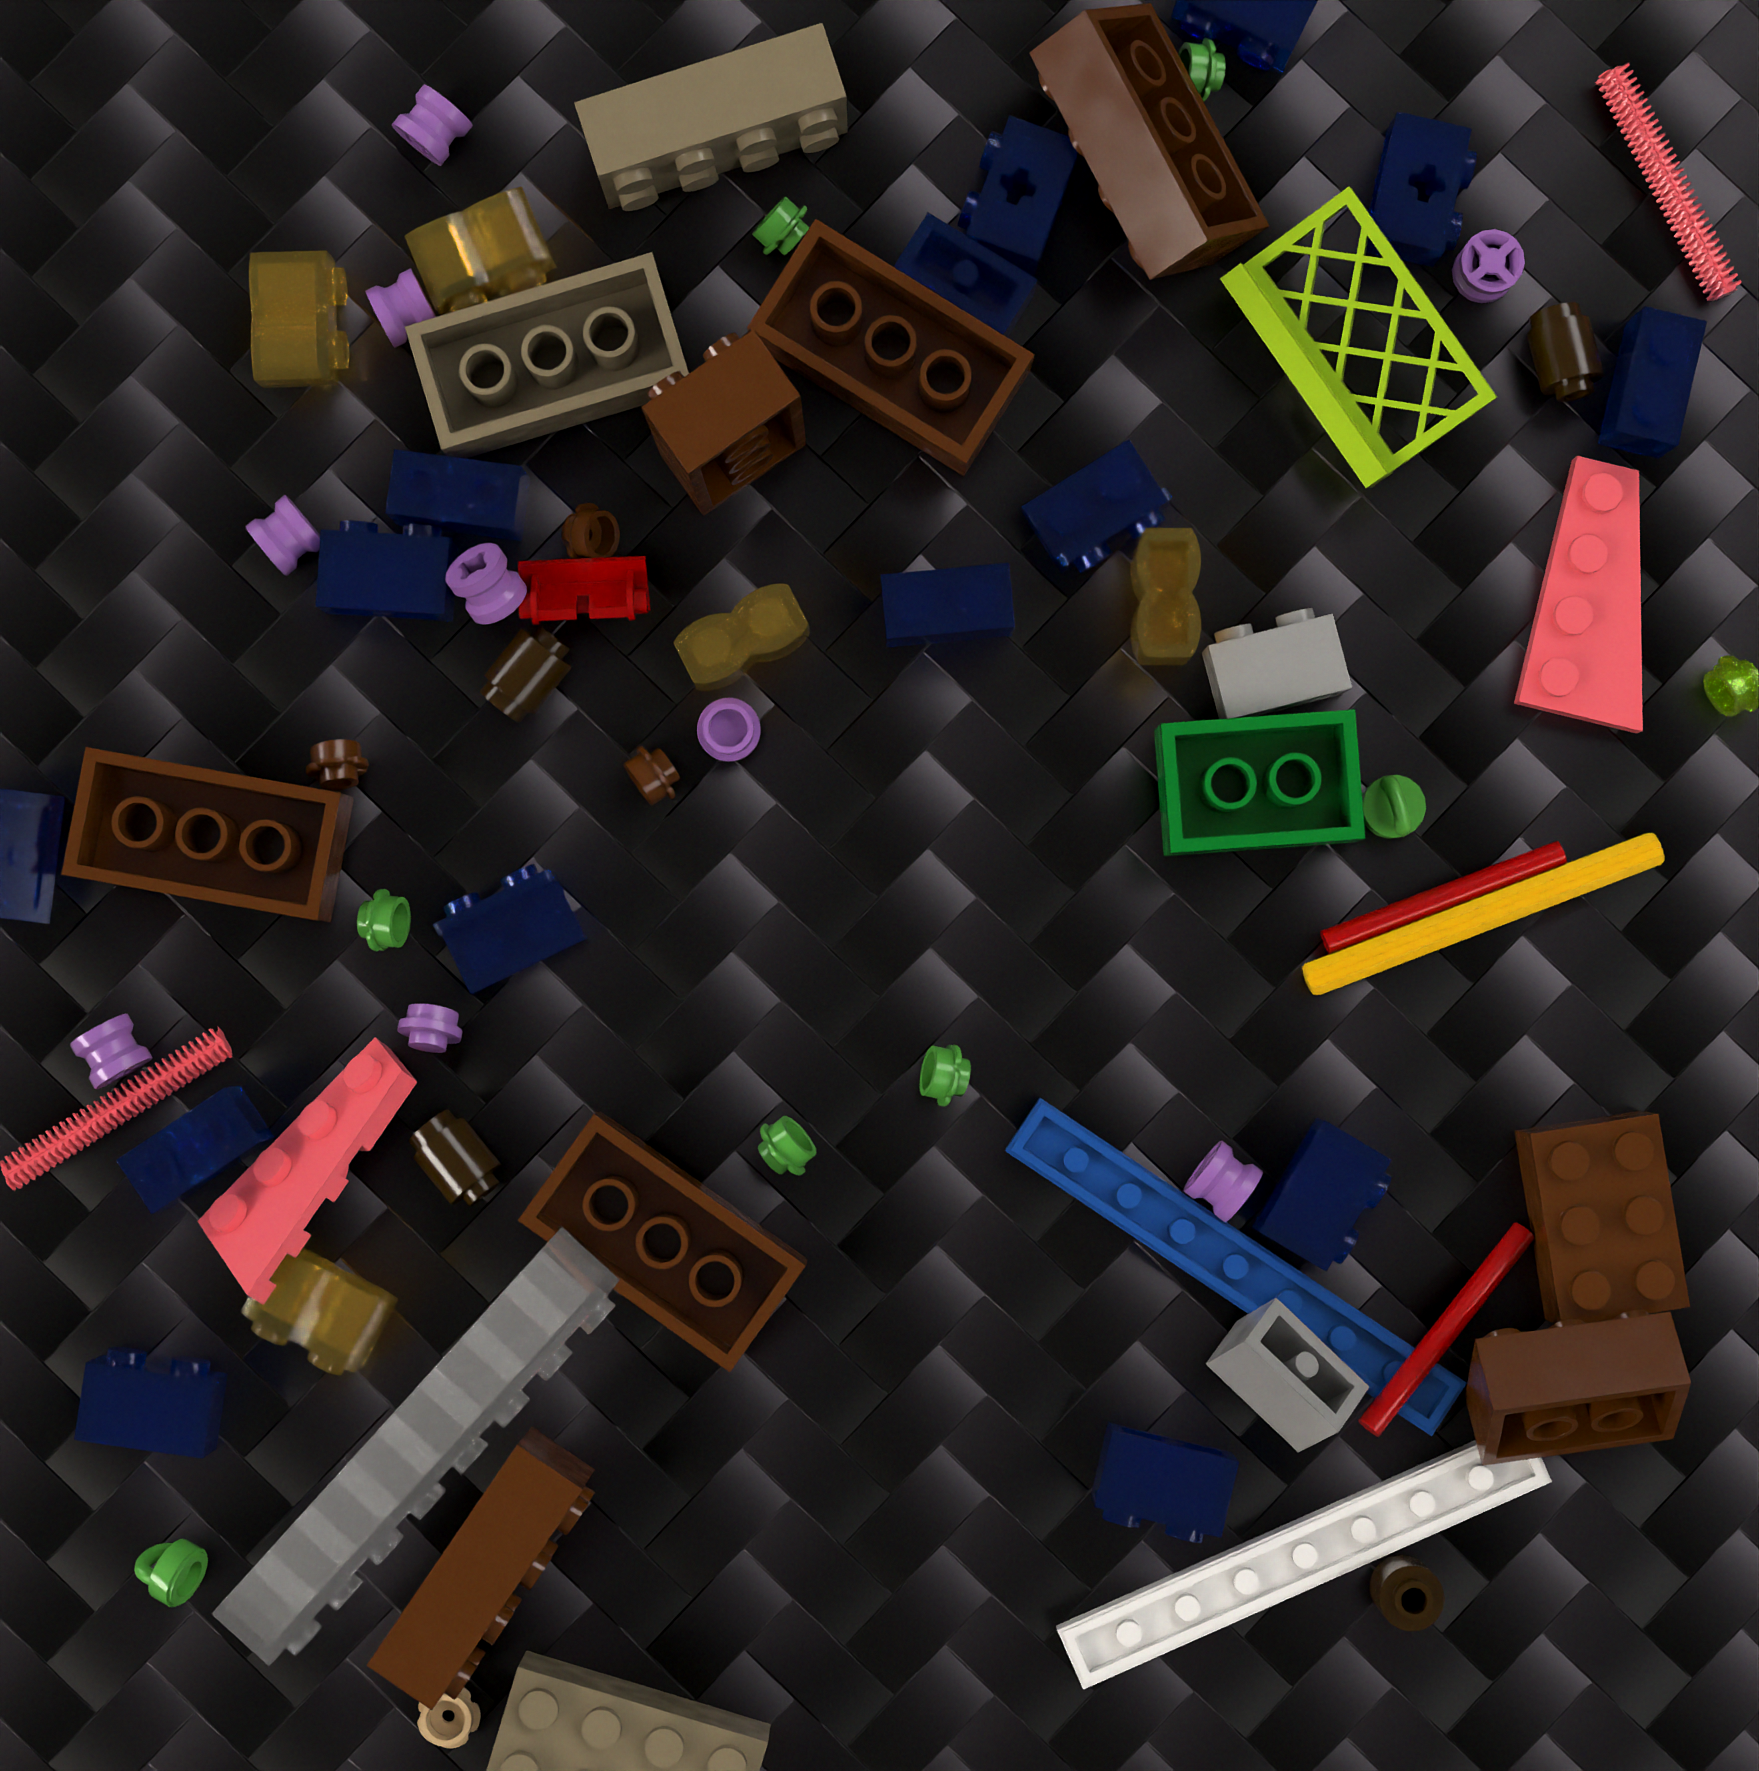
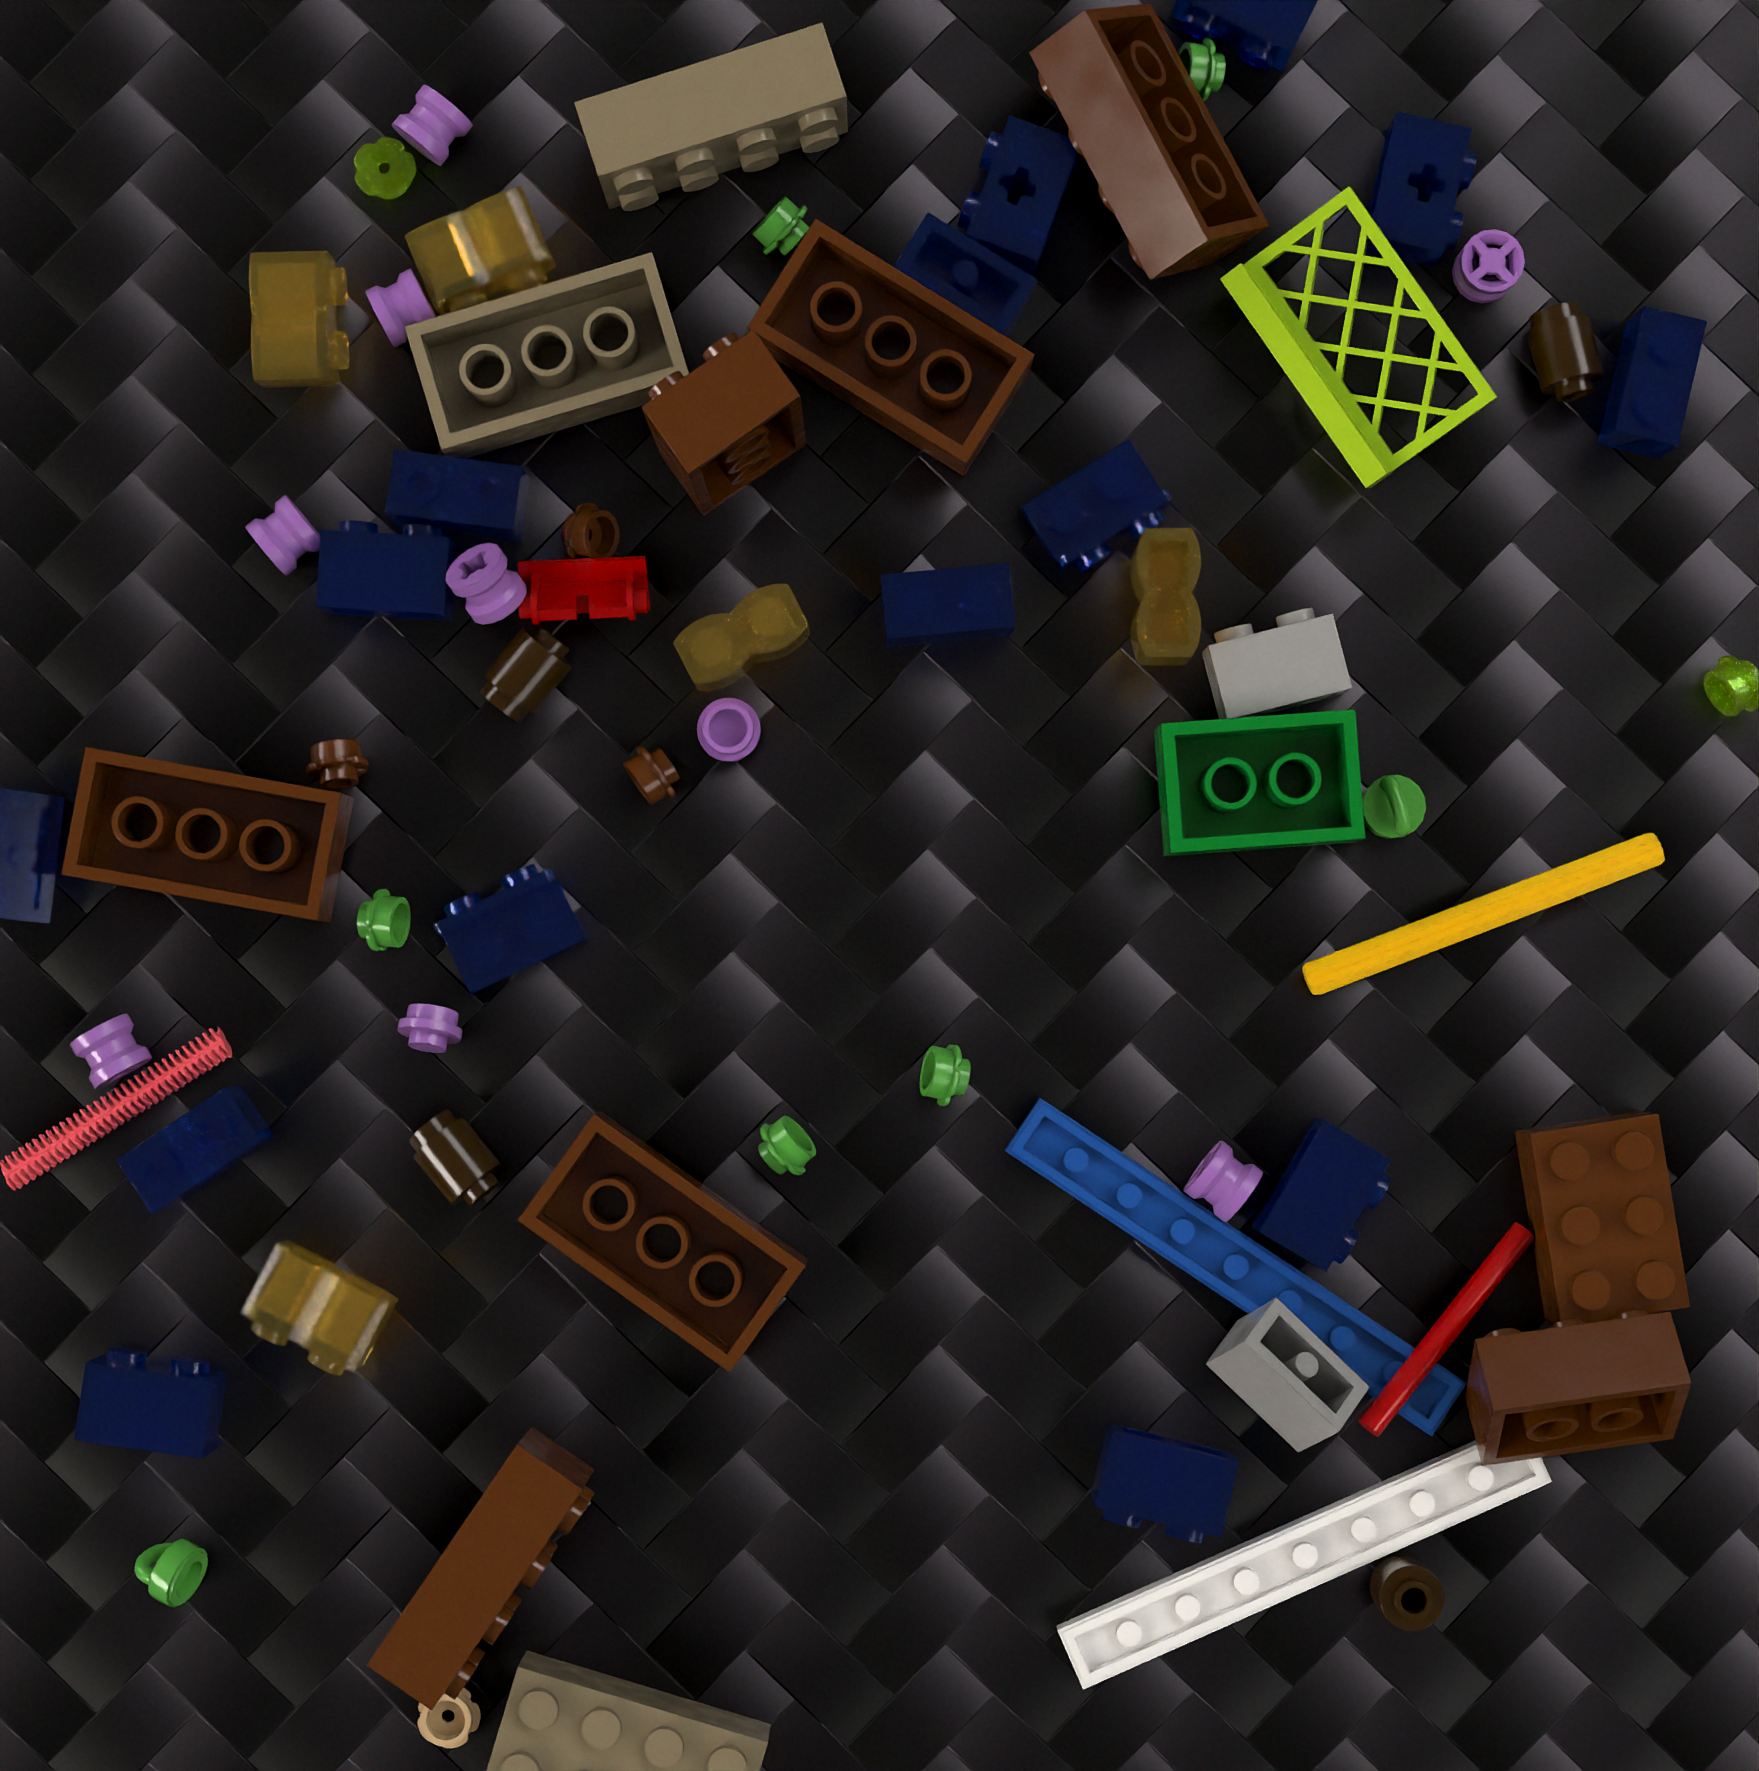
coral wing [197,1037,417,1305] -> none
clear brick [212,1228,620,1666] -> none
red bar [1320,841,1567,955] -> none
coral wing [1514,456,1643,734] -> none
coral axle [1595,63,1742,301] -> none
none -> clear neon green plate [354,137,416,200]

